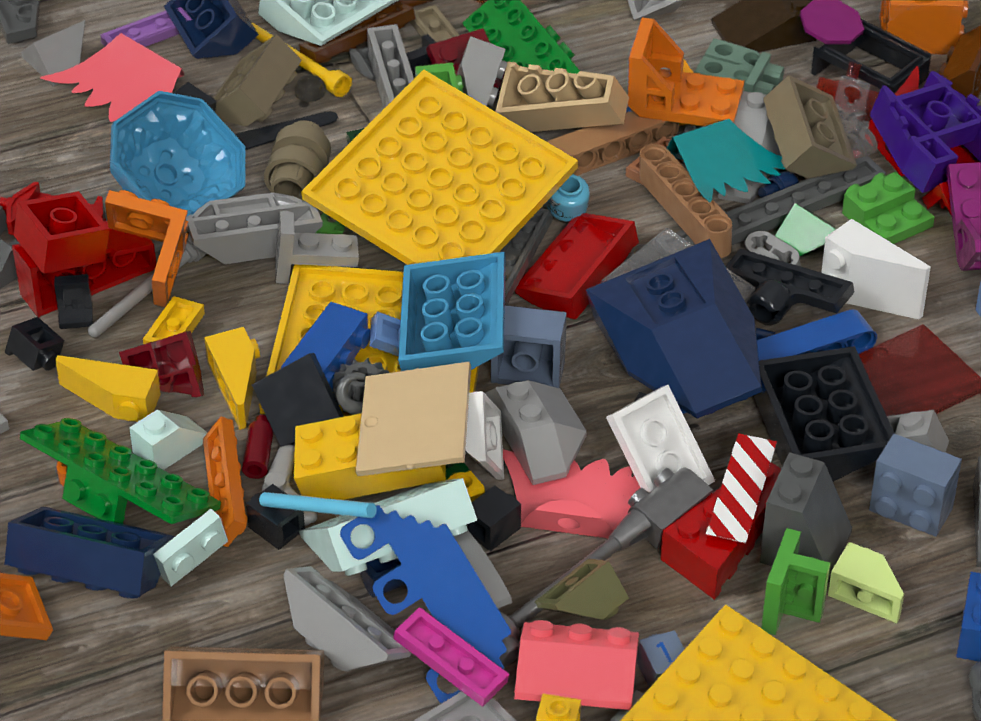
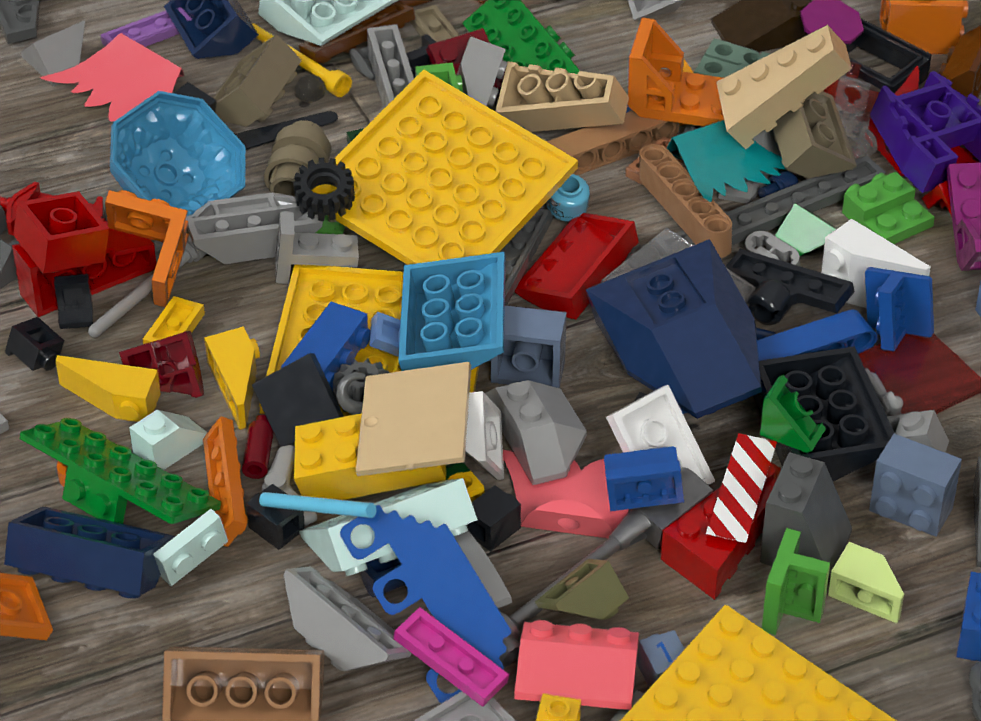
none -> black tyre [294,157,355,221]
none -> blue bracket [604,446,684,512]
none -> tan wedge [716,25,852,149]
none -> green slope [760,375,826,453]
none -> blue bracket [865,267,934,351]
none -> light grey piece [865,368,903,416]

